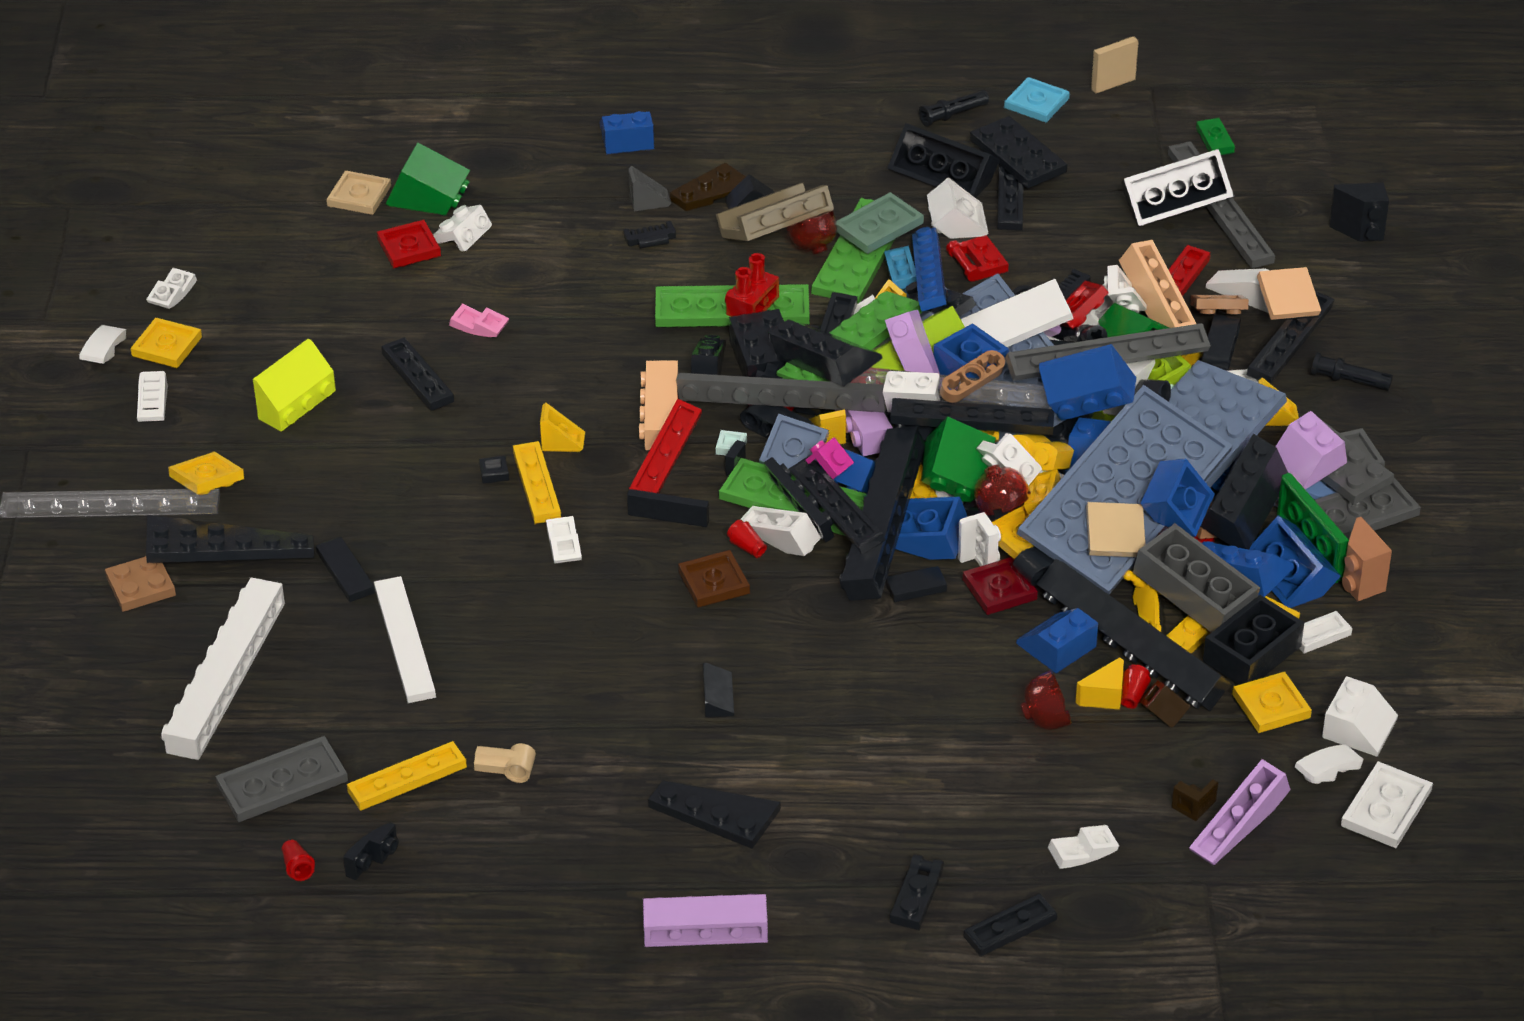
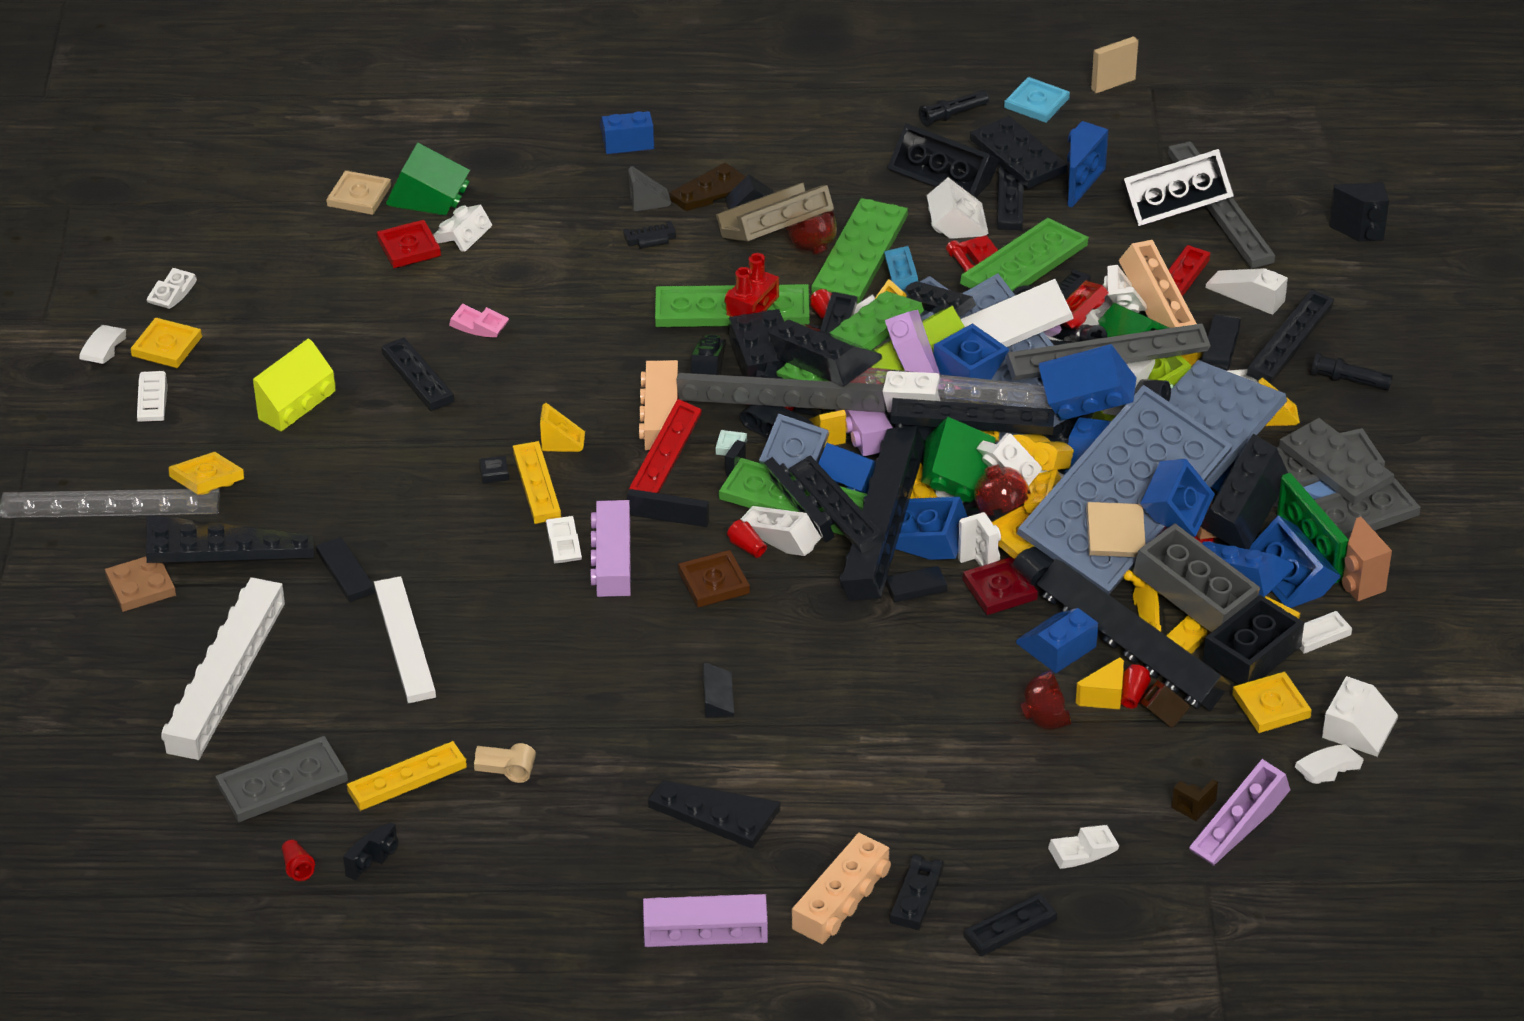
dark pink bracket [805,437,854,479] -> none
sand green plate [834,192,924,254] -> none
blue plate [912,227,947,312] -> none
medium nougat beam [940,350,1005,403] -> none
medium nougat plate [1190,295,1249,314] -> none
green plate [1196,118,1235,155] -> none
light nougat tile [1257,267,1321,320] -> none
lavender slope [1276,411,1347,490] -> none
white plate [1341,762,1433,848] -> none
none -> lavender brick [591,500,631,597]
none -> light nougat brick [792,833,891,944]
none -> red cone [810,289,832,320]
none -> bright green plate [960,218,1089,291]
none -> blue slope [1067,121,1108,207]

